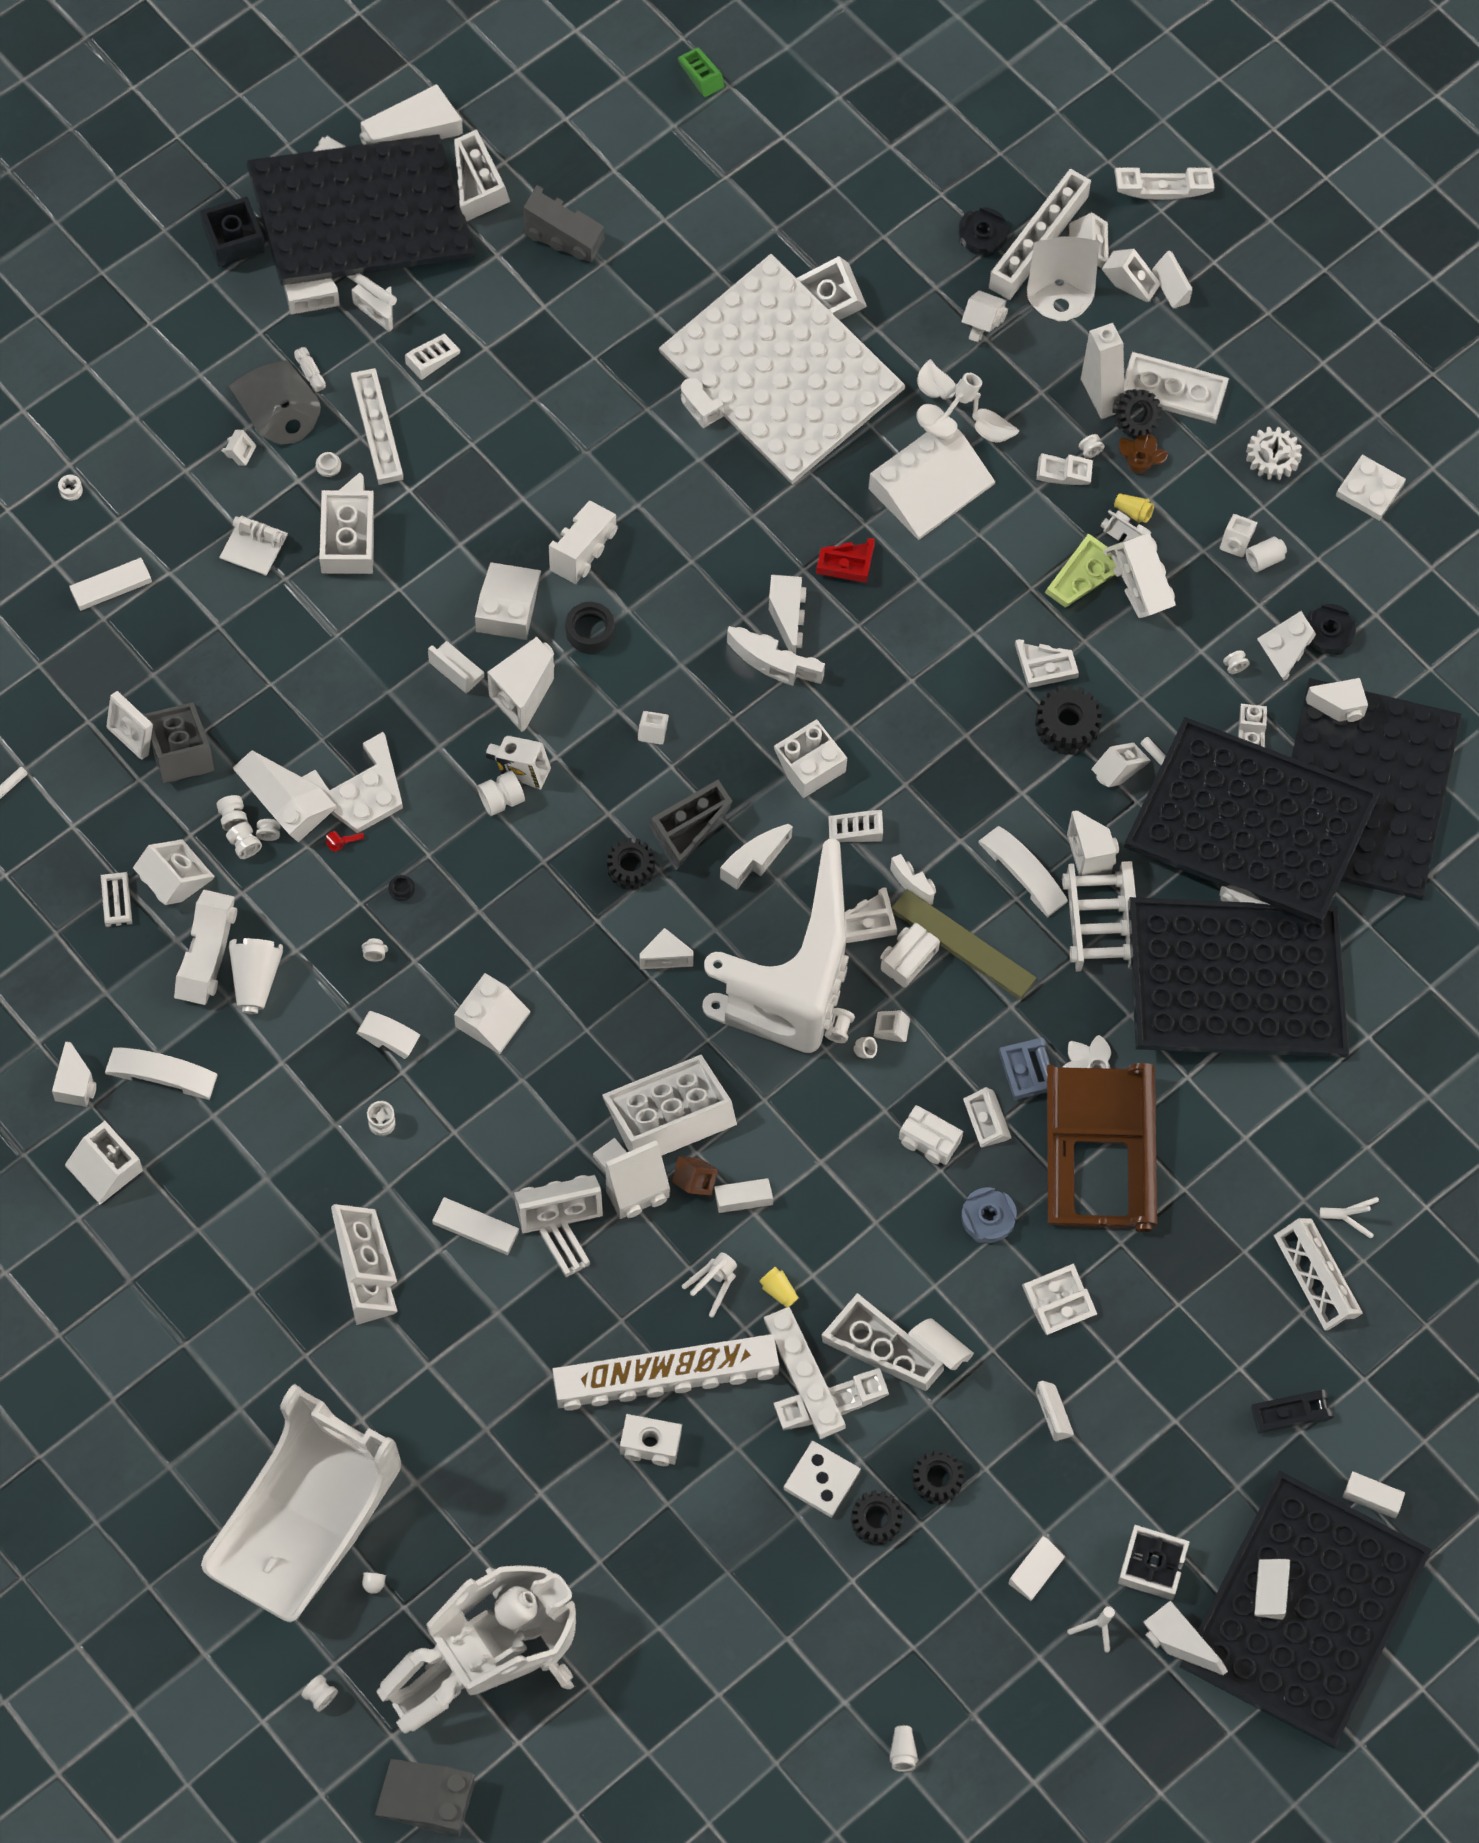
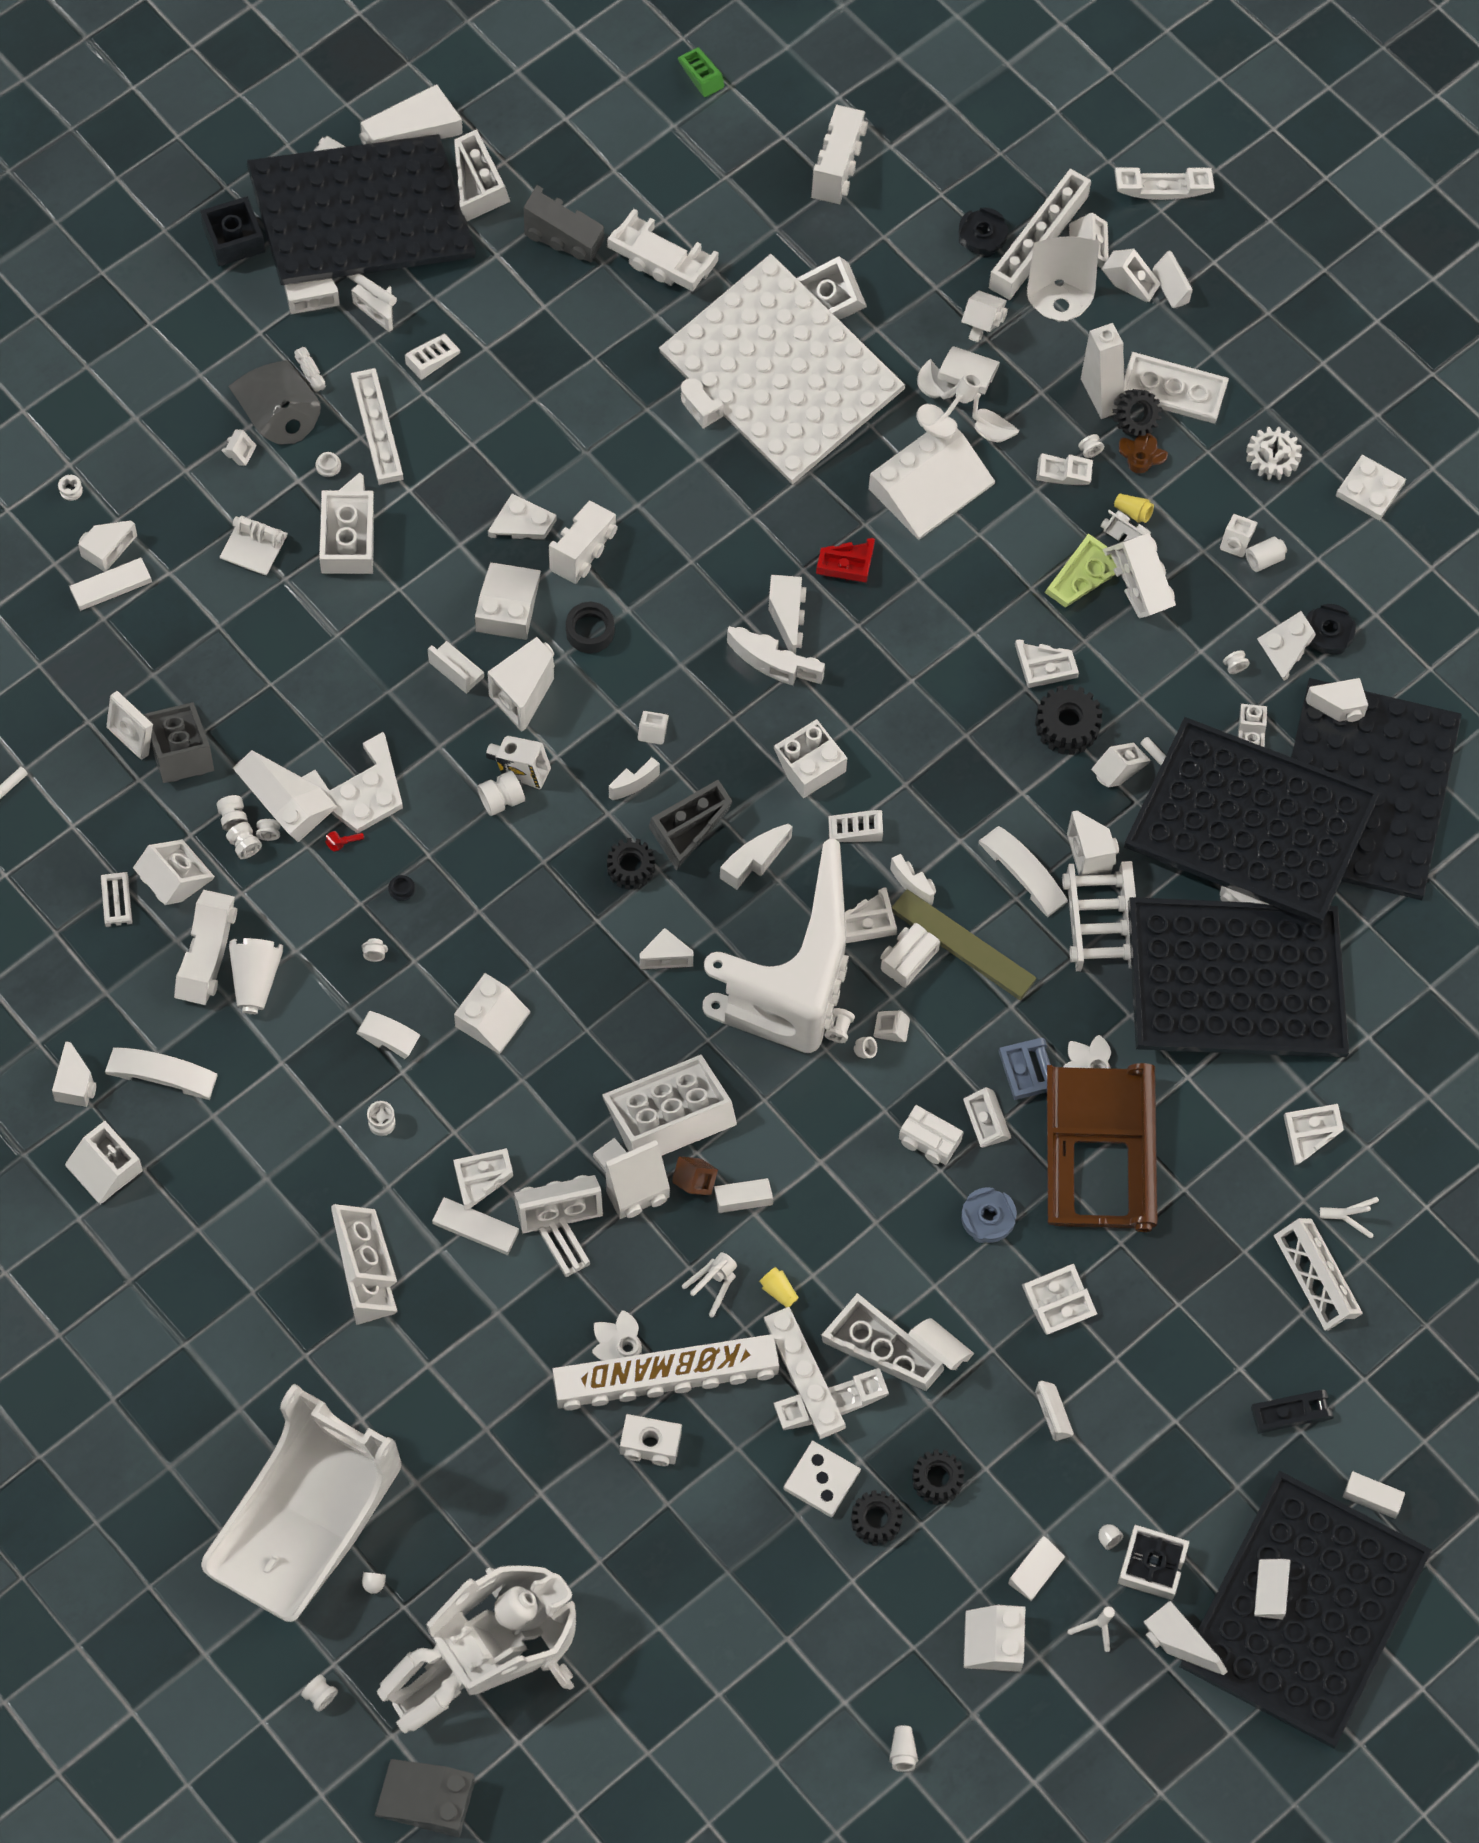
none -> white slope [78,521,137,572]
none -> white wing [453,1148,513,1210]
none -> white wing [488,494,557,540]
none -> white plate [592,1311,642,1361]
none -> white bracket [608,209,718,292]
none -> white slope [609,757,660,800]
none -> white wedge [811,105,868,204]
none -> white slope [937,346,1000,395]
none -> white slope [964,1605,1025,1672]
none -> white hinge [1099,1524,1124,1550]
none -> white wing [1284,1104,1344,1165]

